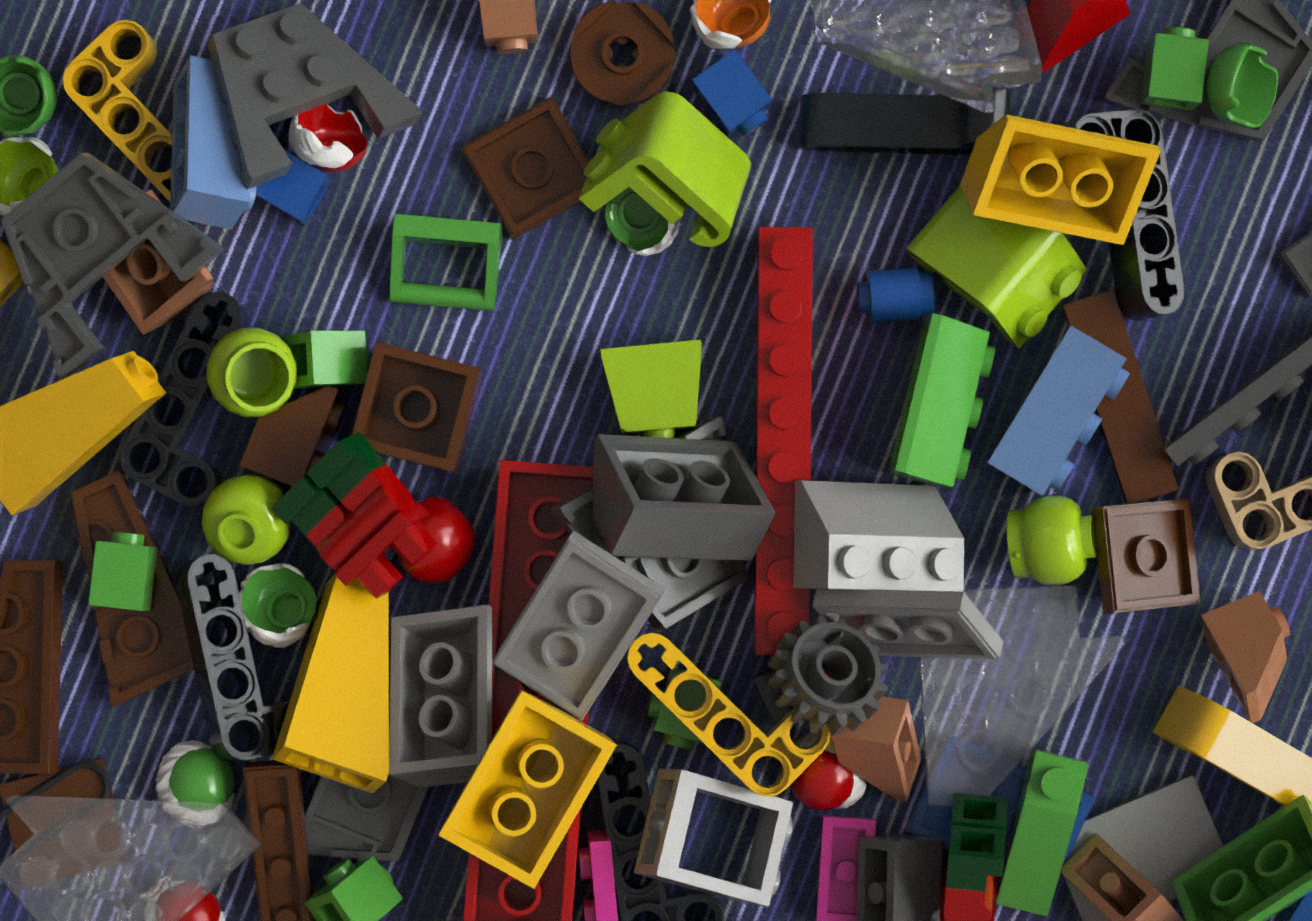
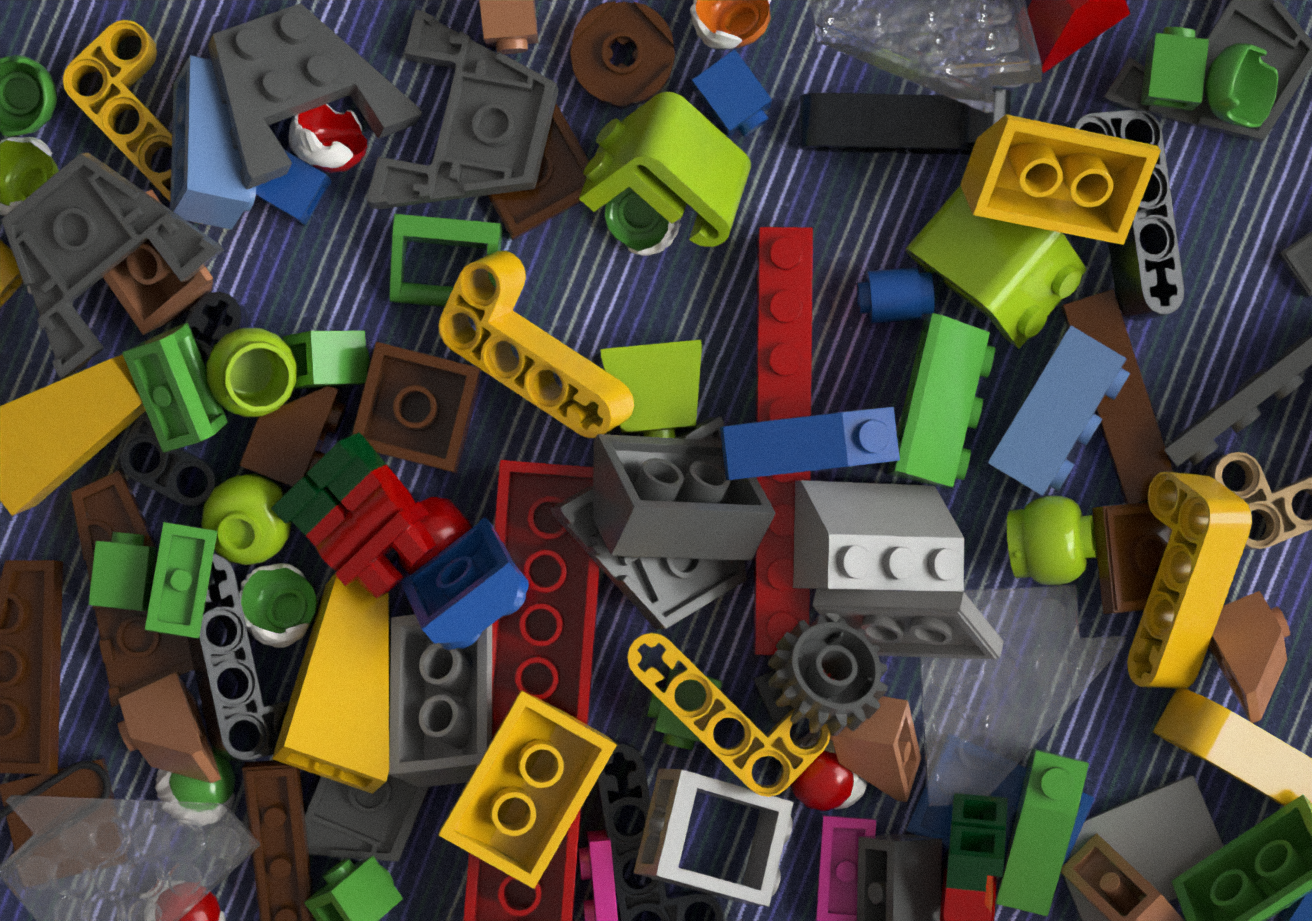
light grey tile [492,531,666,721] -> none
none -> nougat slope [118,672,221,783]
none -> bright green tile [122,323,228,453]
none -> bright green tile [145,522,218,639]
none -> dark grey wing [367,9,559,209]
none -> blue slope [400,517,529,650]
none -> yellow beam [438,251,634,438]
none -> blue slope [720,407,900,480]
none -> yellow beam [1127,471,1252,689]

